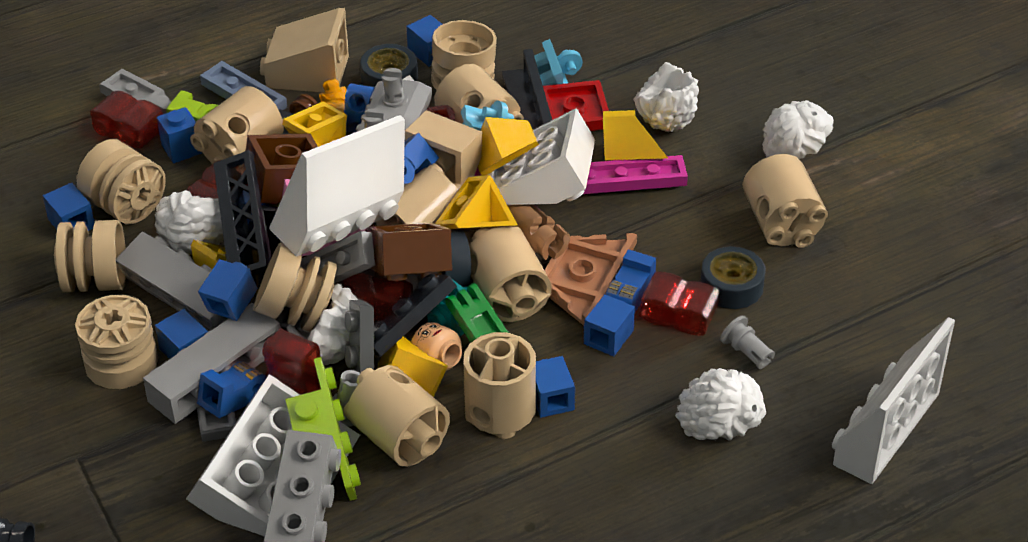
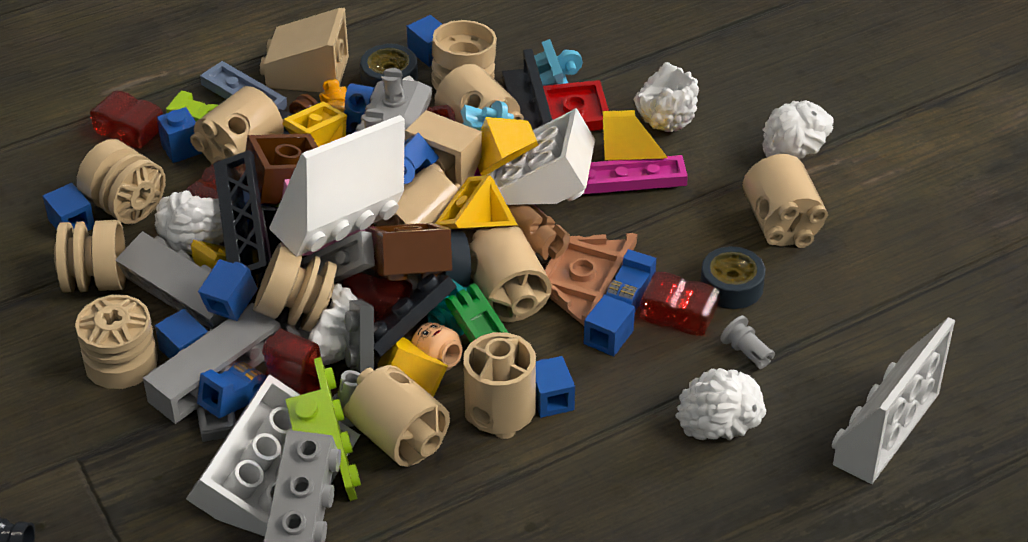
light grey hinge [99,69,171,118] -> none

